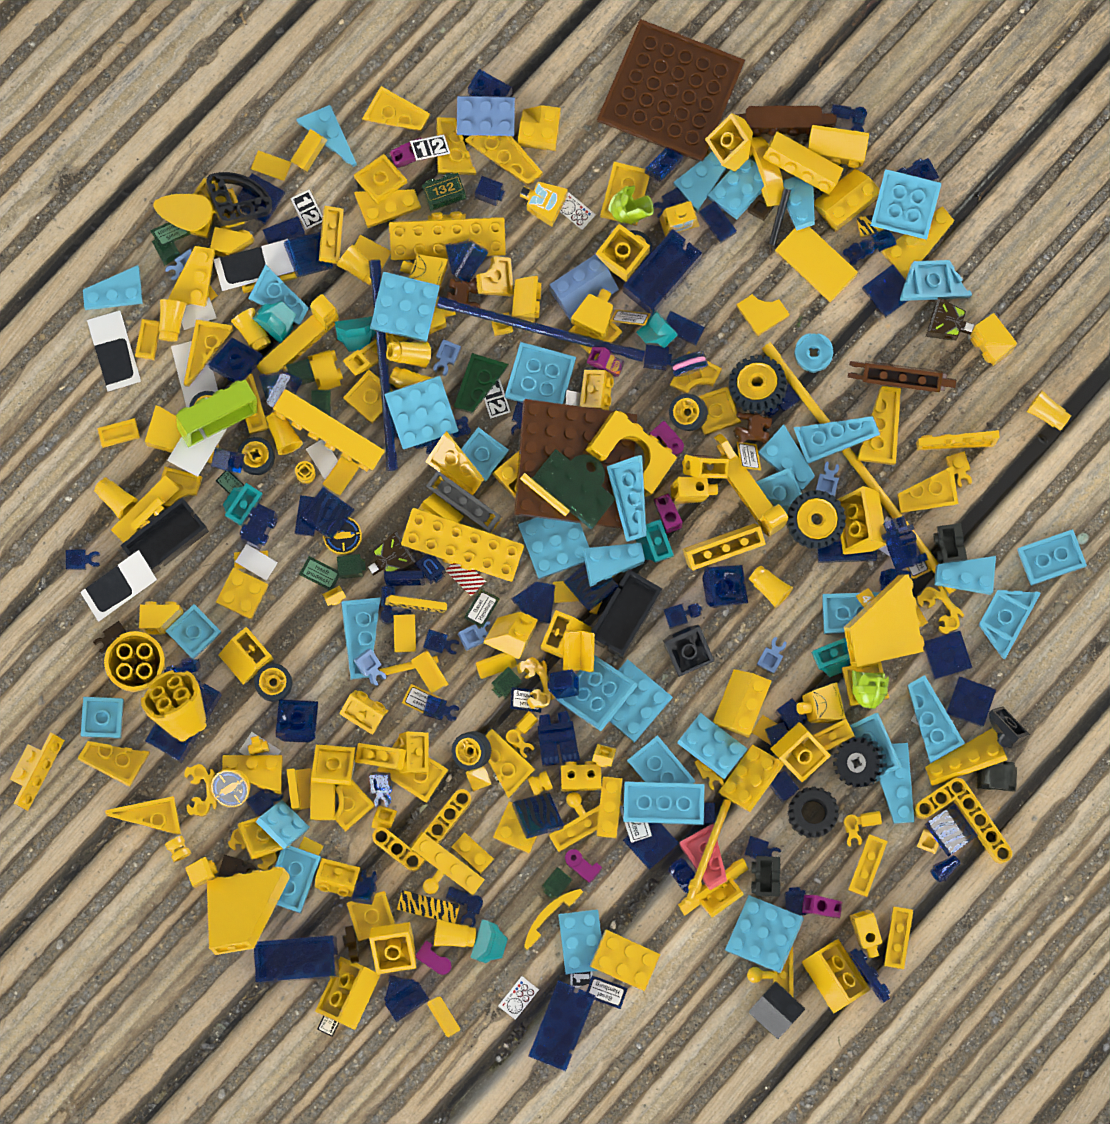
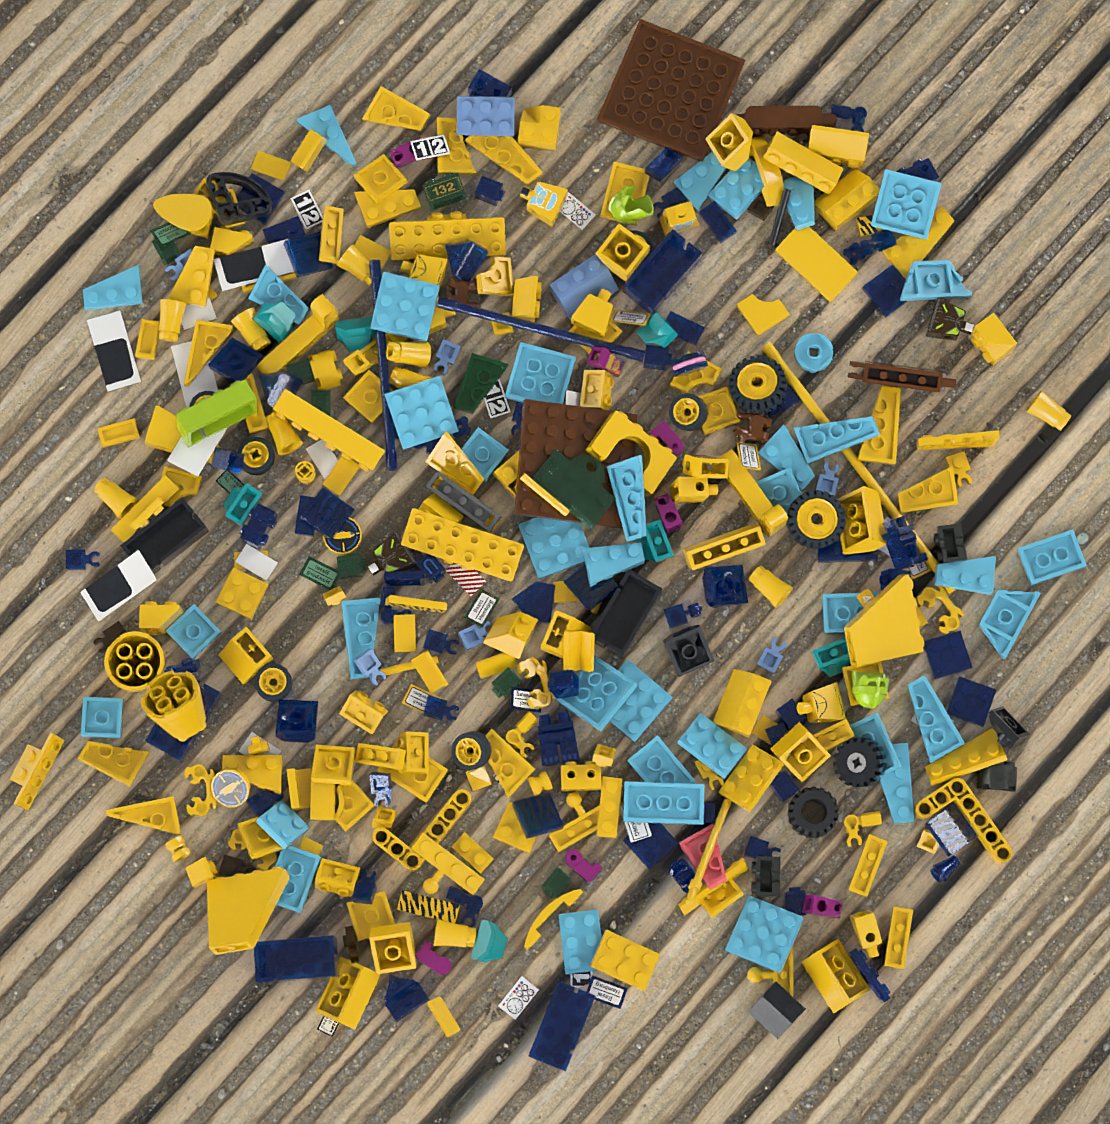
yellow plate [713,434,736,460] -> none

